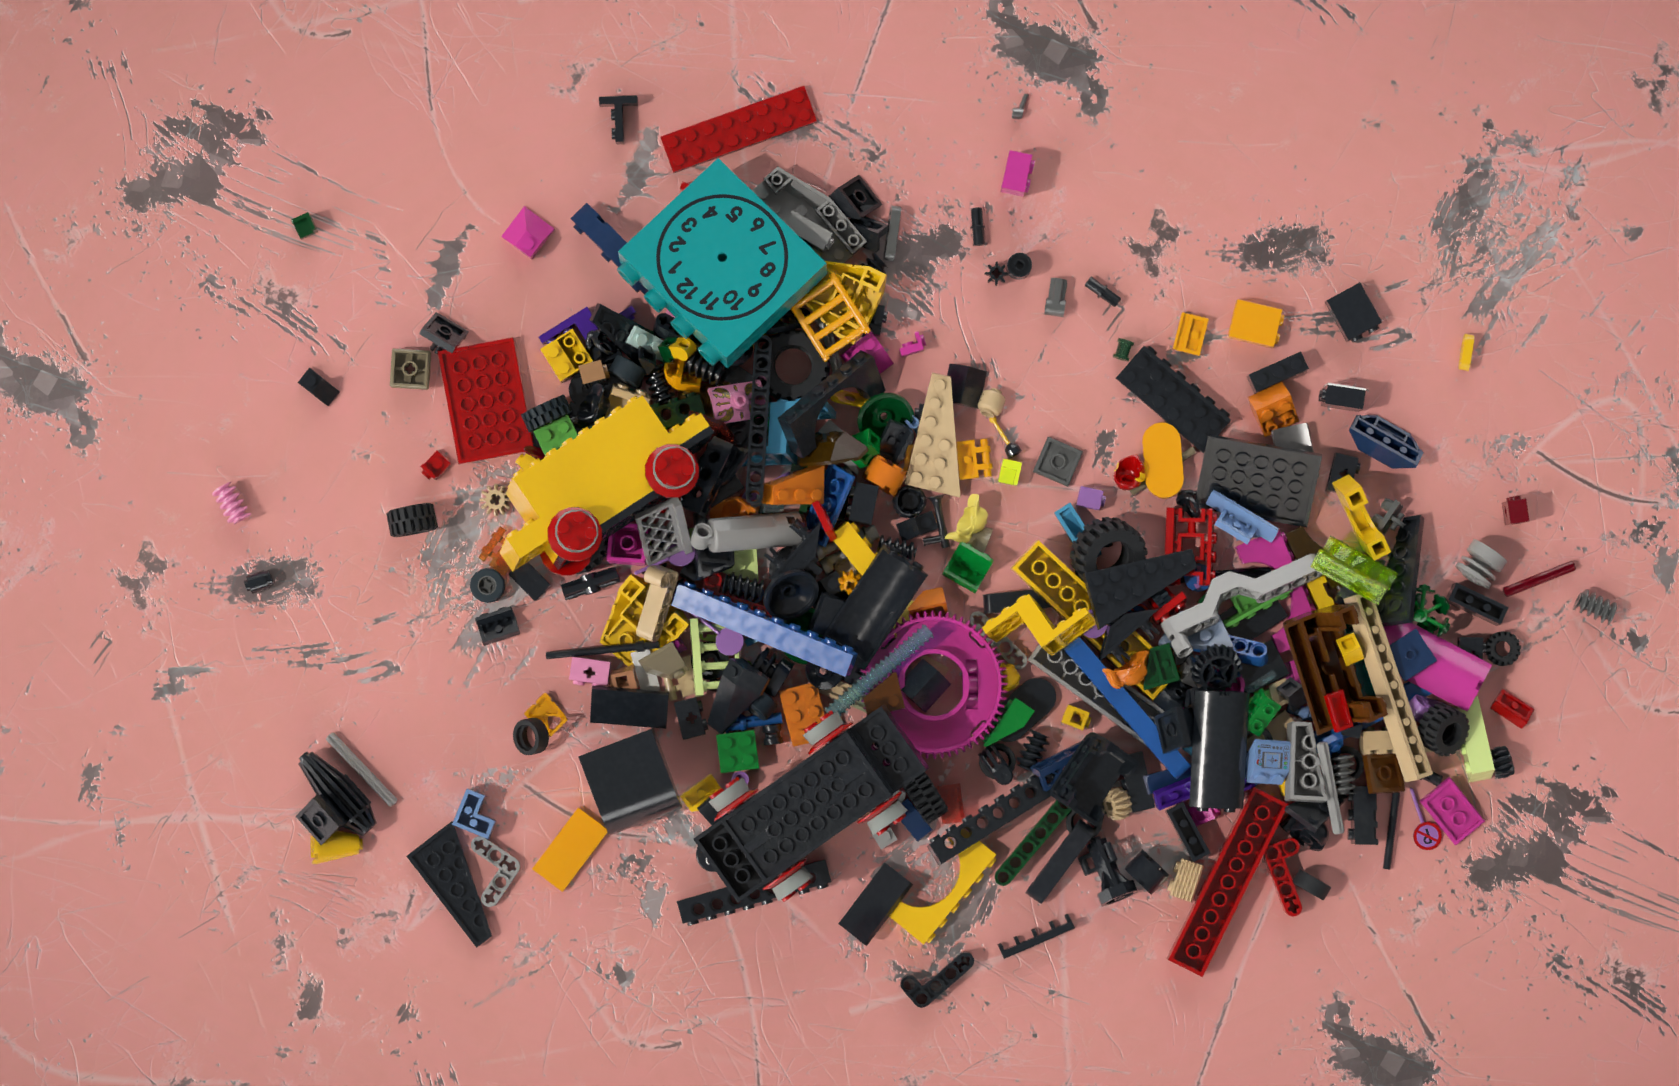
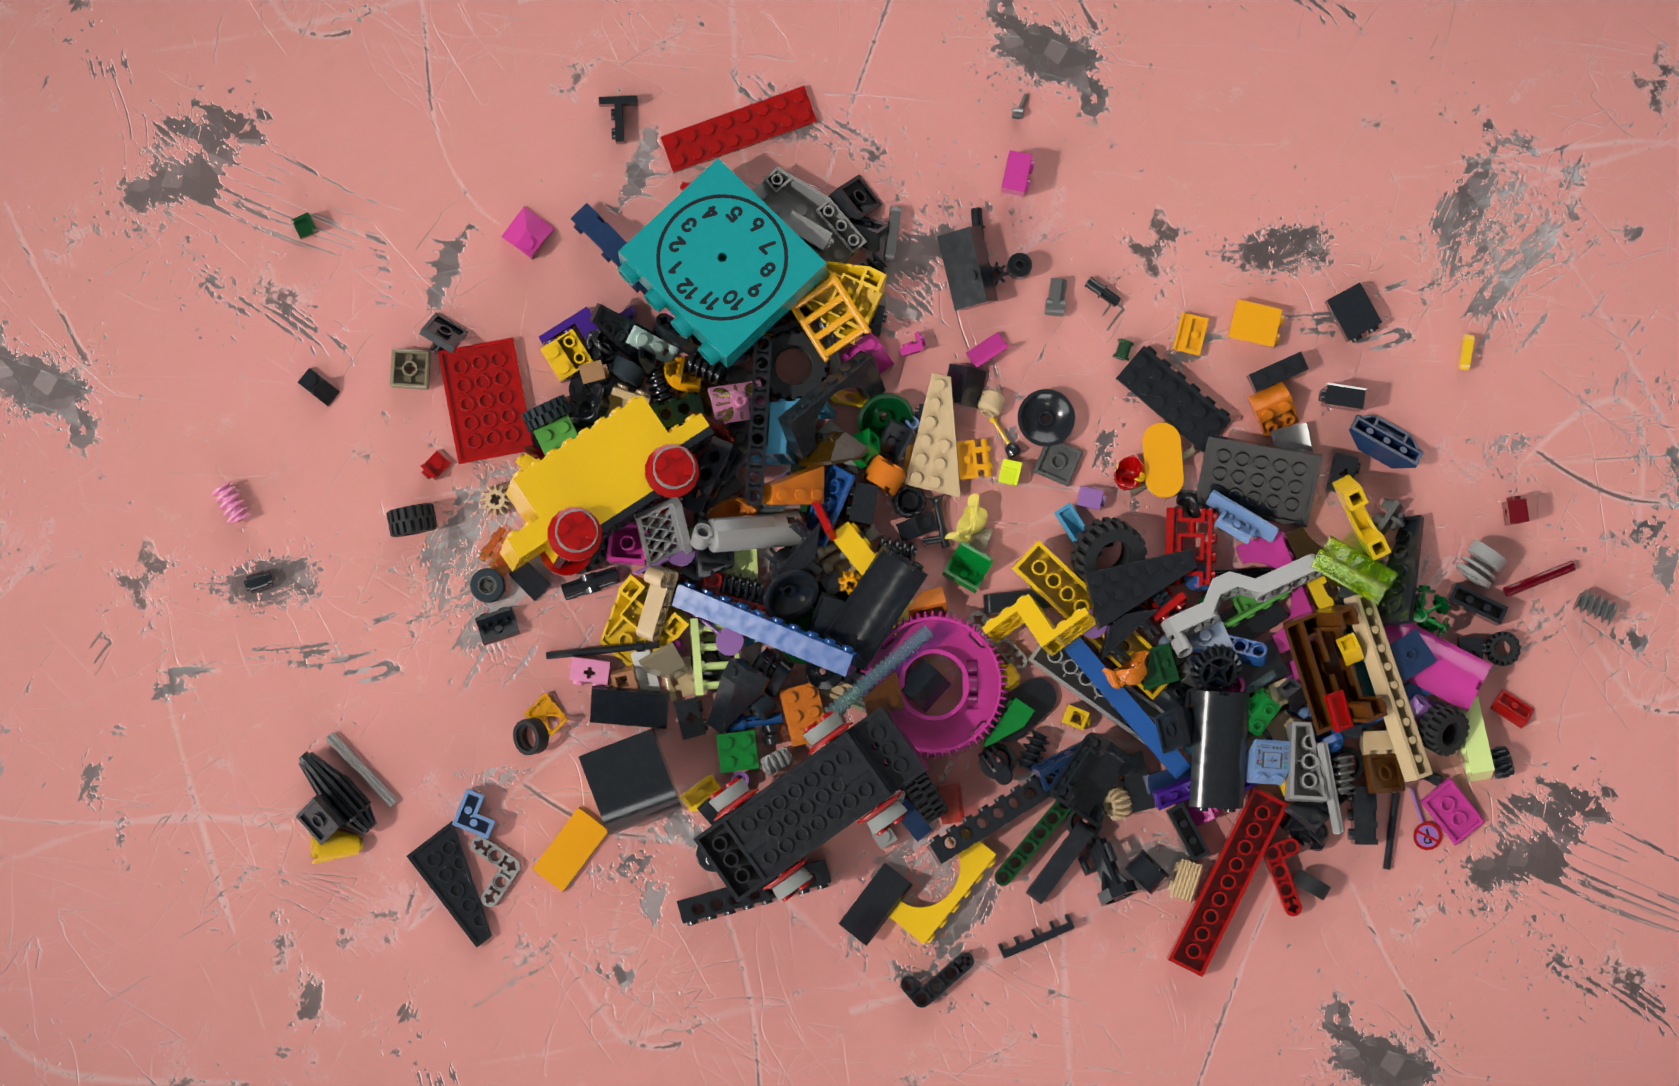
yellow leg [658,337,697,363] -> none
none -> light grey gear [760,747,794,775]
none -> black brick [937,226,998,311]
none -> dark pink panel [966,332,1009,368]
none -> black dish [1017,389,1075,447]

